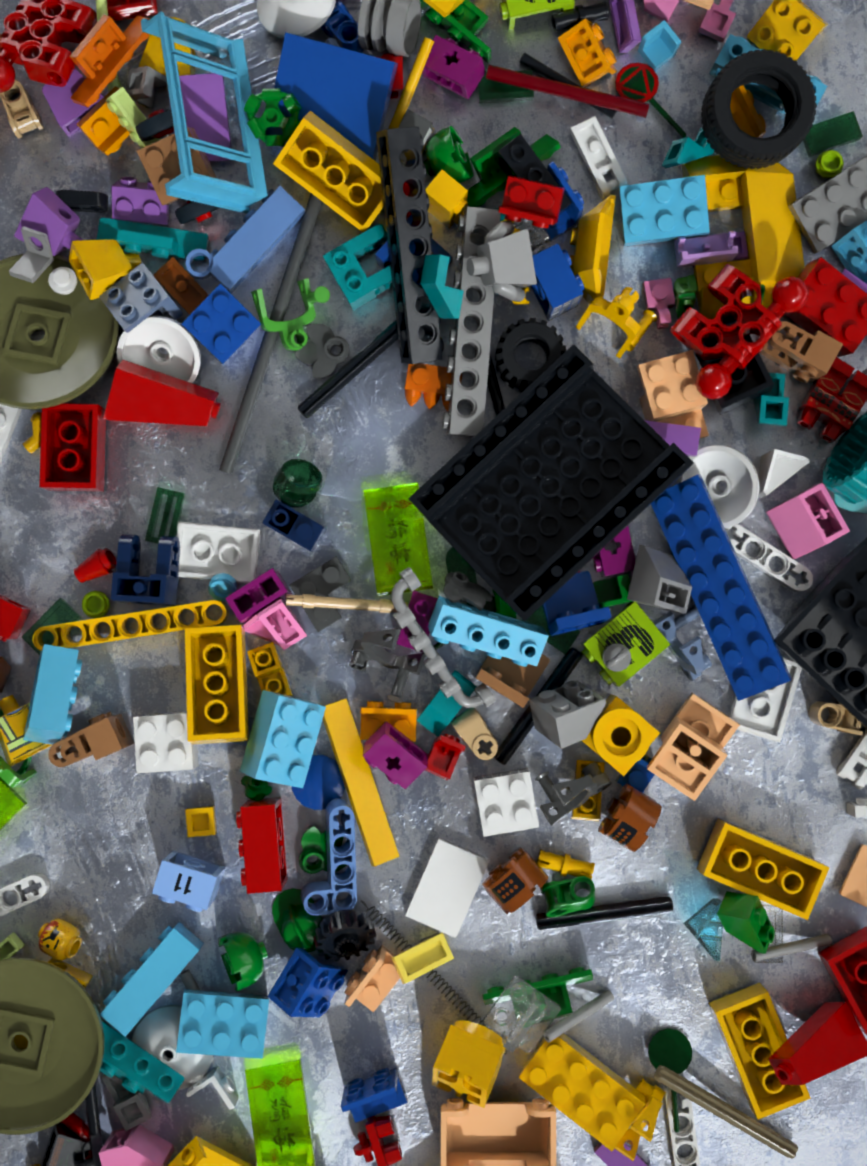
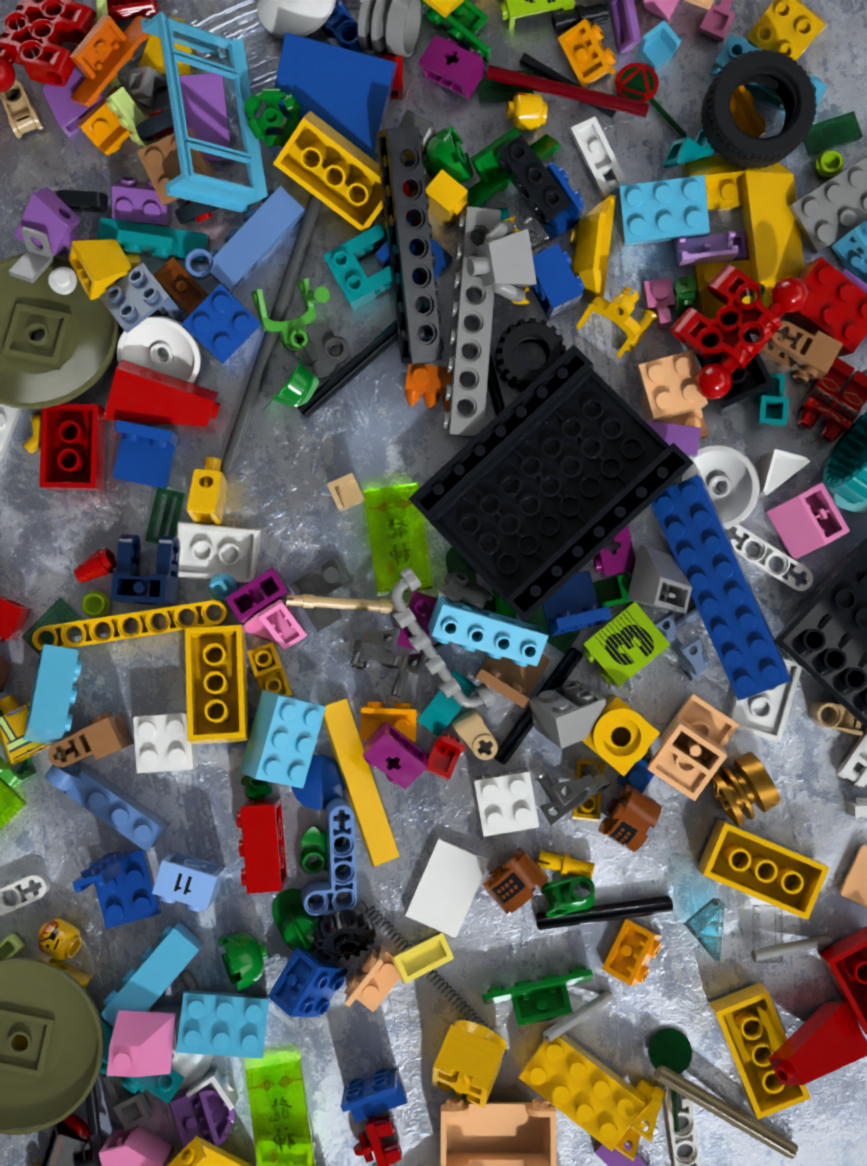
yellow plate [185,805,217,837] -> none
dark blue slope [262,499,327,553] -> none
clear green helmet [273,459,322,508] -> none
yellow bar [388,37,434,129] -> none
teal slope [421,254,464,319] -> none
clear bracket [483,976,561,1053] -> none
red bracket [498,176,565,229] -> none
light grey tile [602,643,631,672] -> none
green slope [717,891,775,954] -> none
none -> medium blue hinge [44,761,170,852]
none -> blue bracket [72,848,162,929]
none -> bright pink slope [107,1010,176,1077]
none -> blue bracket [112,420,178,489]
none -> medium lavender slope [168,1087,235,1150]
none -> yellow torso [186,457,227,526]
none -> green piece [263,356,319,411]
none -> tan panel [327,473,365,512]
none -> yellow head [506,92,548,131]
none -> light orange bracket [602,919,662,986]
none -> pearl gold wheel [710,752,781,827]

